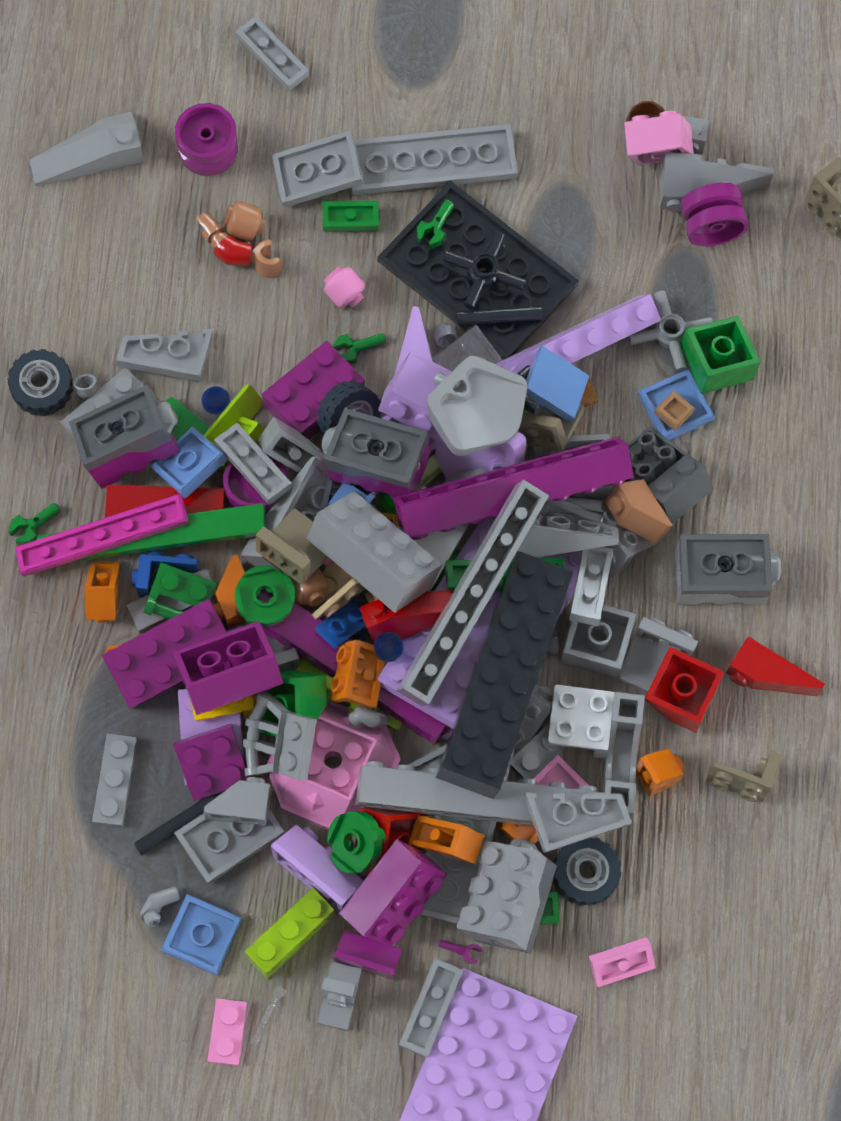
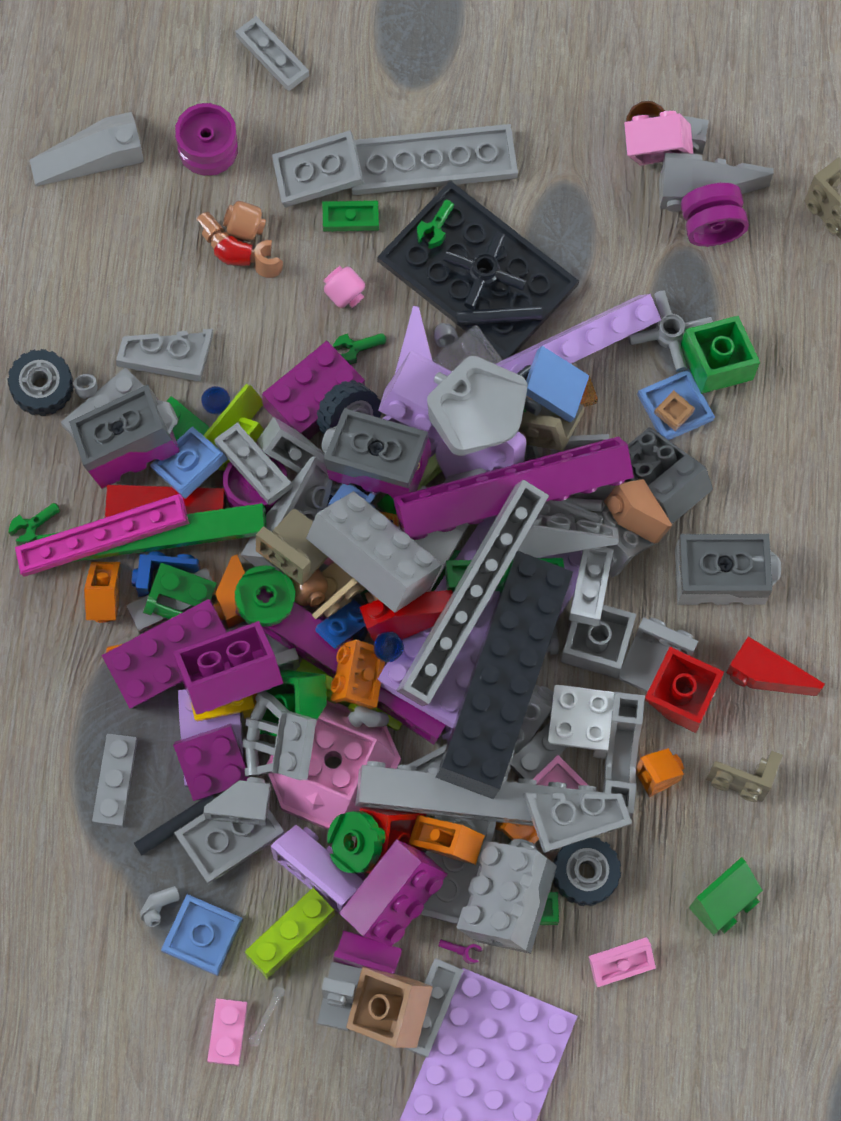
none -> medium nougat slope [346,967,433,1048]
none -> green slope [689,857,763,936]

